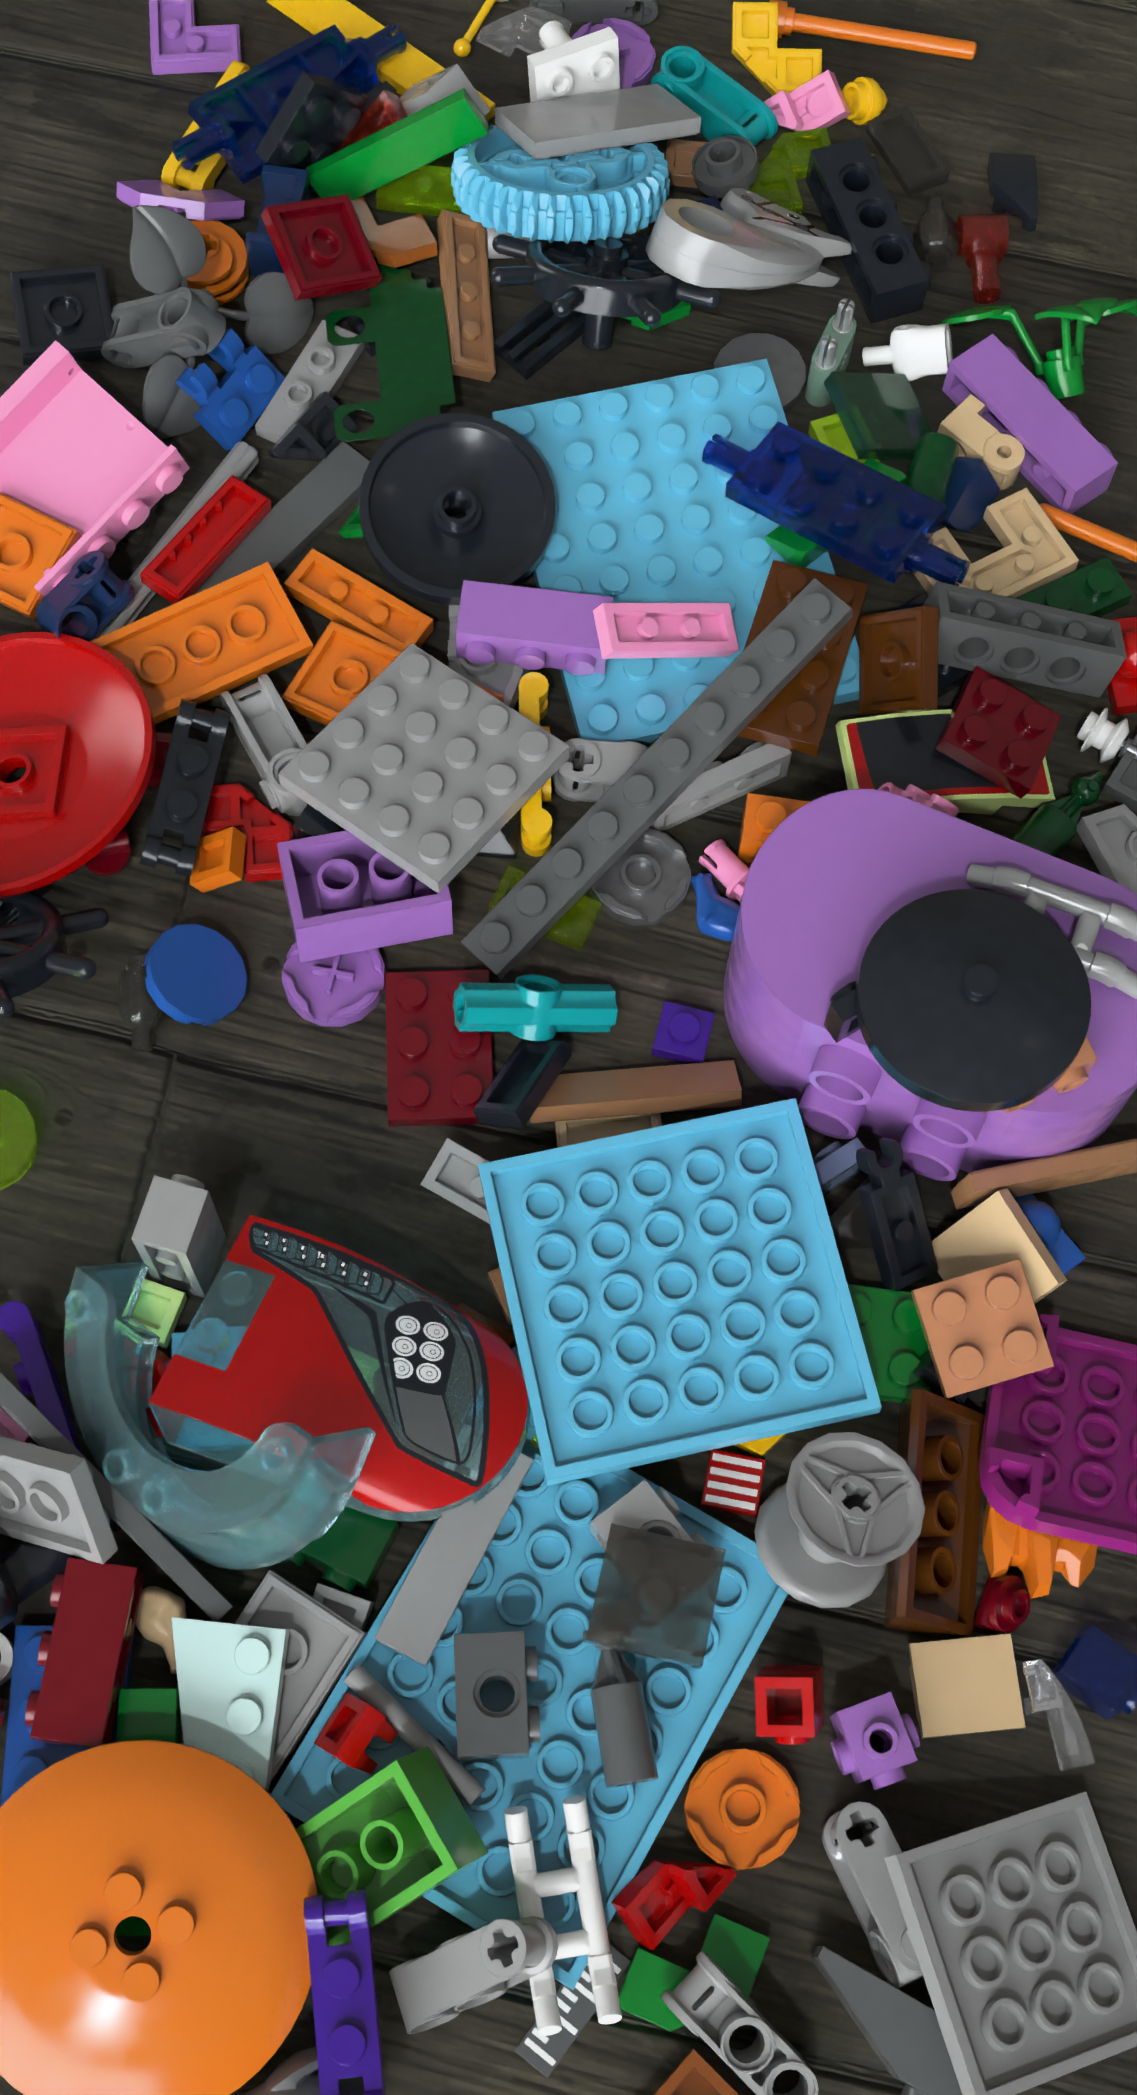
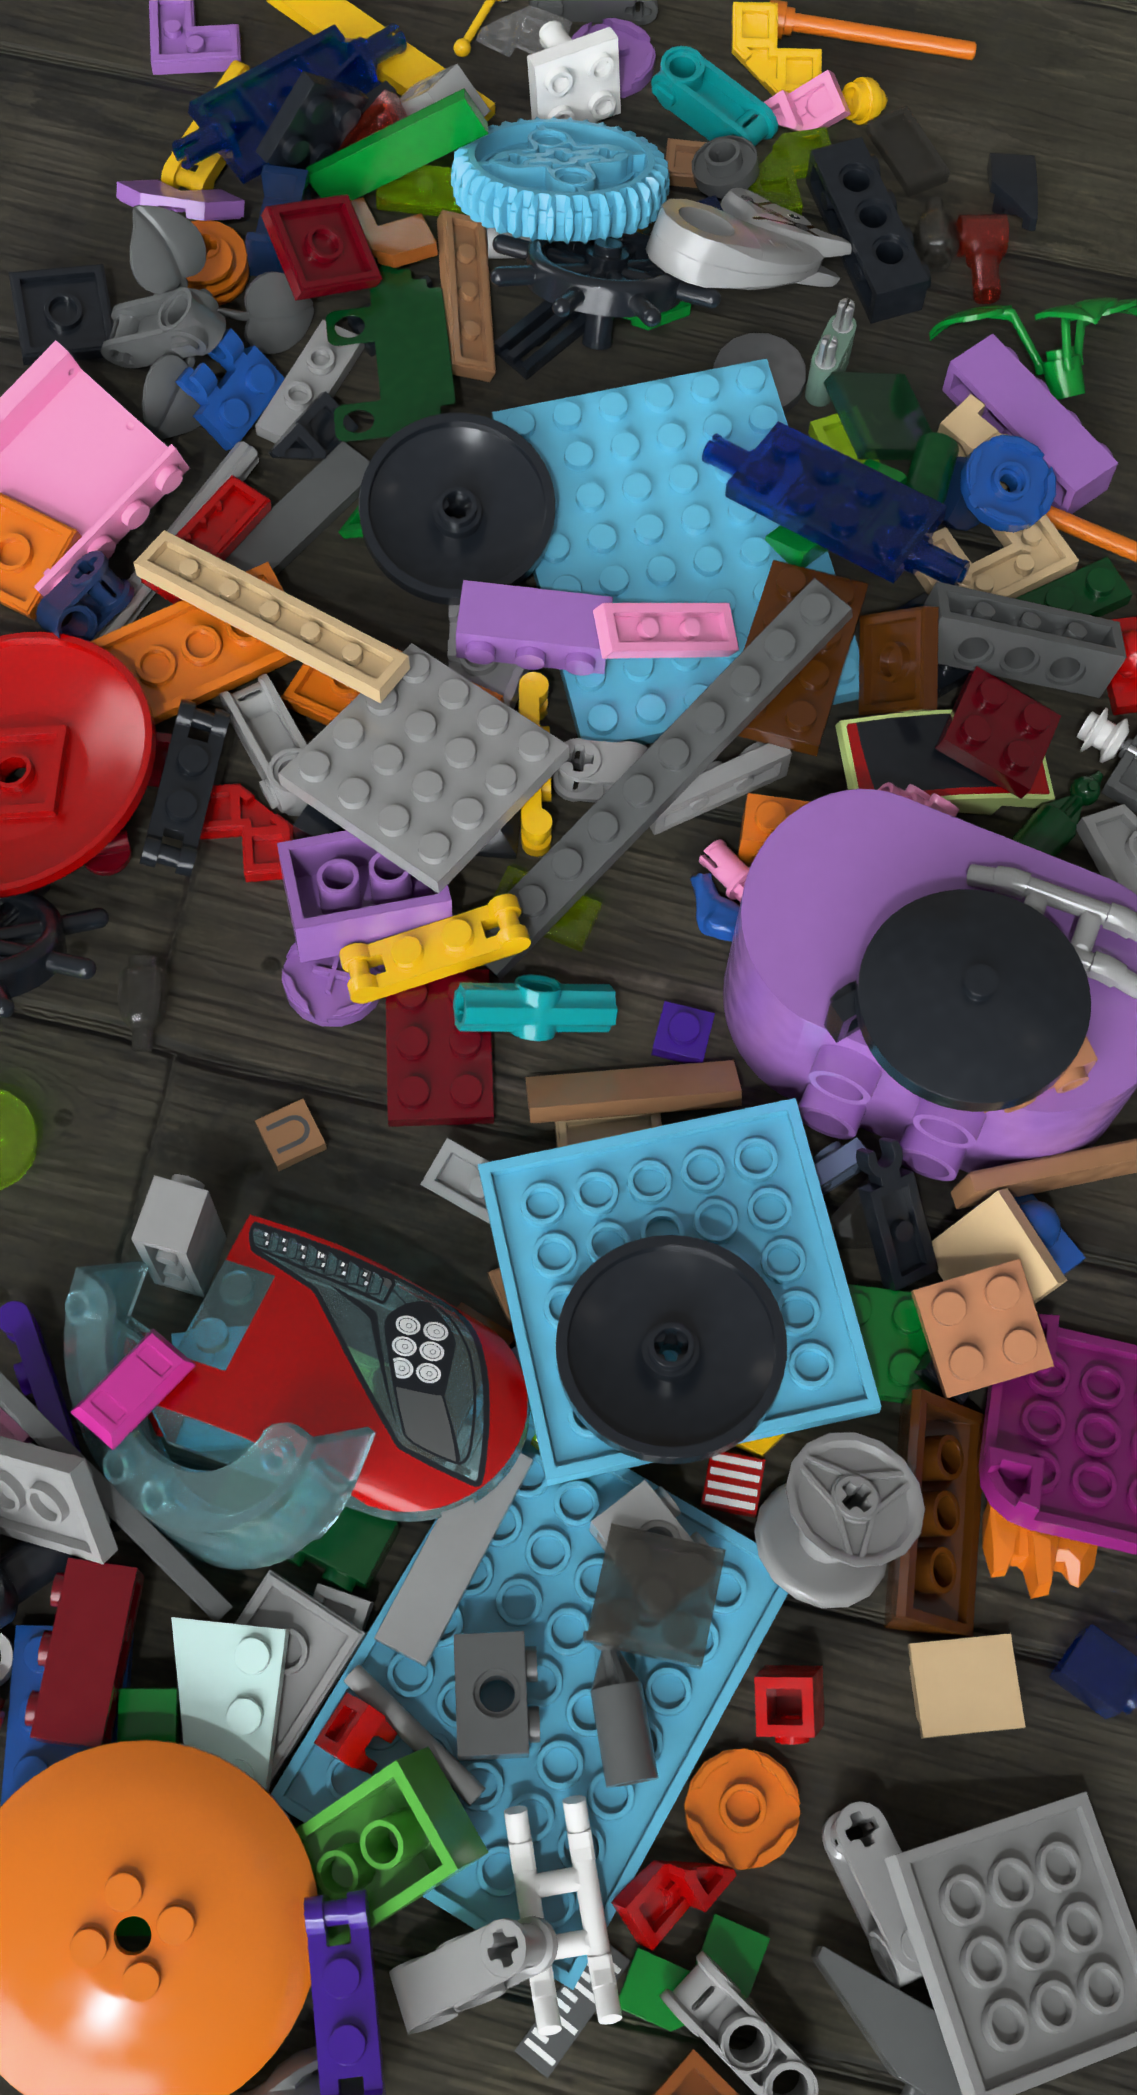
yellowish green plate [113,1275,188,1348] -> none
tan animal [135,1586,188,1674] -> none
blue tile [144,924,247,1026] -> none
orange plate [189,827,246,893] -> none
orange plate [284,548,434,651] -> none
black tile [473,1039,572,1128] -> none
light grey tile [495,84,701,160] -> none
flat silver tile [591,828,691,926] -> none
medium lavender brick [830,1692,920,1790] -> none
white piece [862,323,953,381] -> none
dark red plate [974,1573,1031,1633] -> none
clear slope [1023,1659,1095,1772] -> none
none -> dark pink tile [71,1328,195,1450]
none -> tan plate [133,530,410,703]
none -> medium nougat tile [255,1099,327,1171]
none -> yellow plate [339,894,531,1004]
none -> black dish [556,1235,787,1464]
none -> blue plate [960,434,1056,533]

